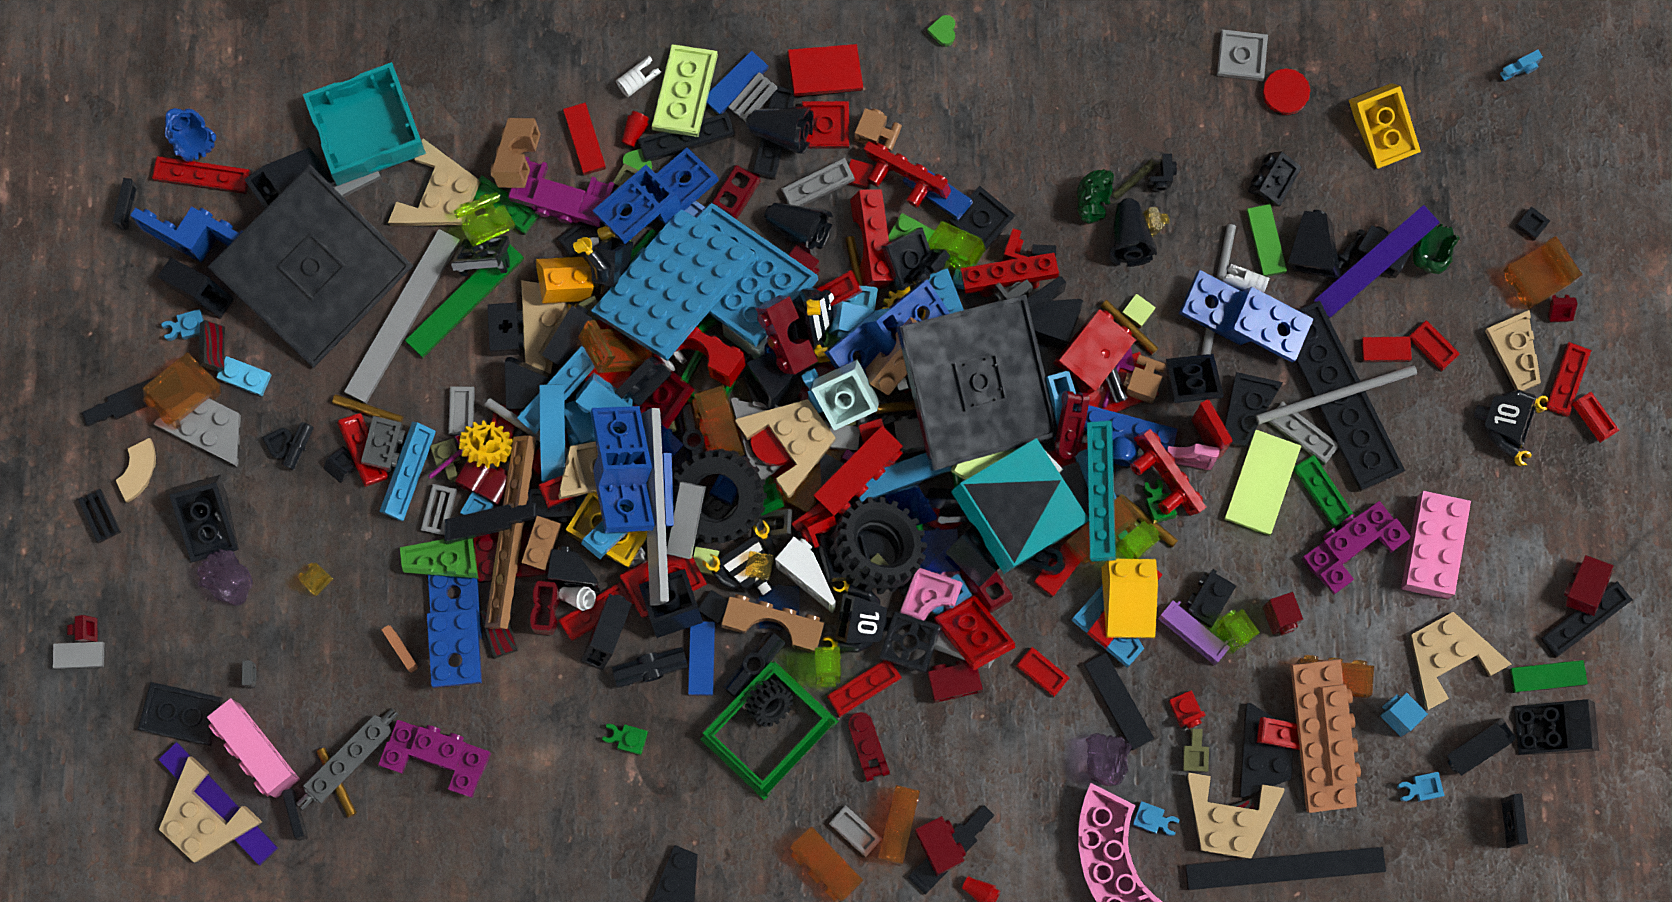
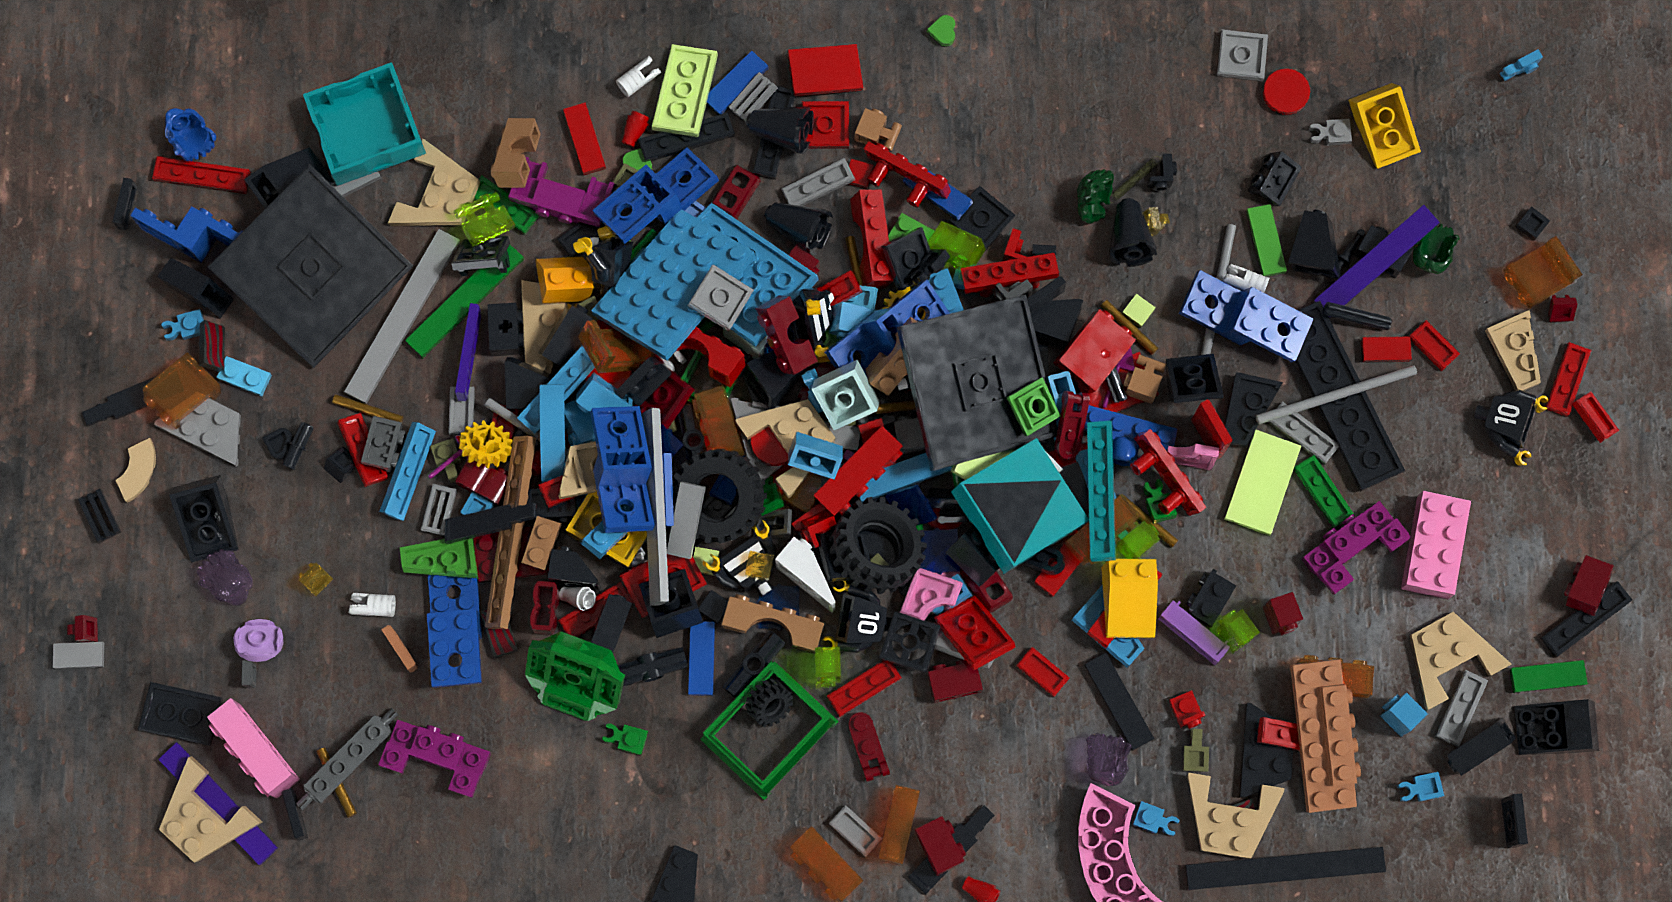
none -> lavender tile [233,619,284,662]
none -> white hinge [348,593,396,617]
none -> dark purple tile [455,303,482,401]
none -> green piece [525,631,625,721]
none -> light grey tile [687,265,754,331]
none -> dark azure brick [788,432,843,480]
none -> bright green piece [1007,377,1061,436]
none -> light grey plate [1309,119,1352,145]
none -> black axle [1323,302,1392,330]
none -> light grey tile [1435,670,1488,747]

